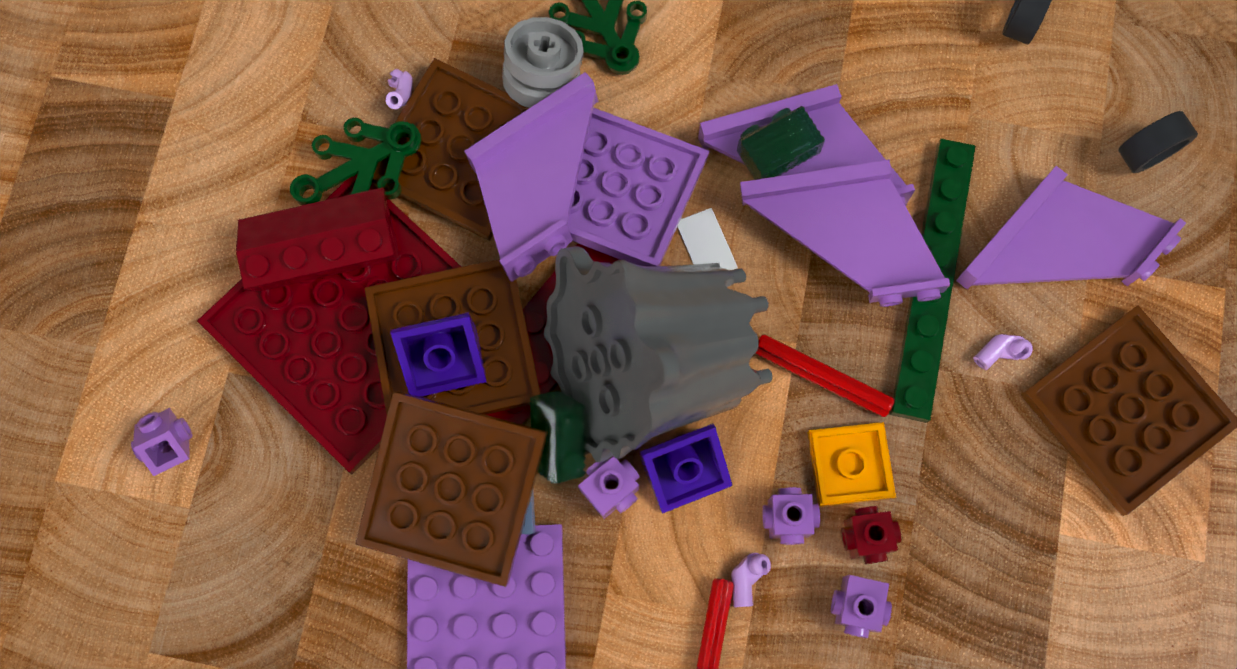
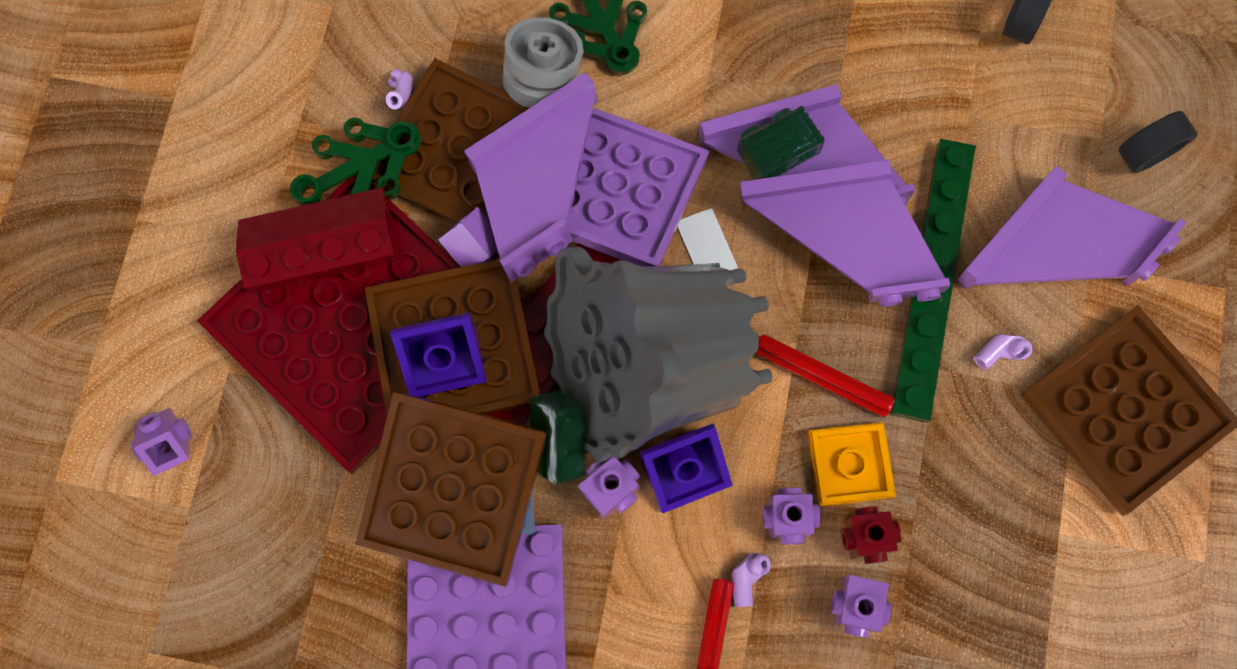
none -> medium lavender brick [438,207,499,267]

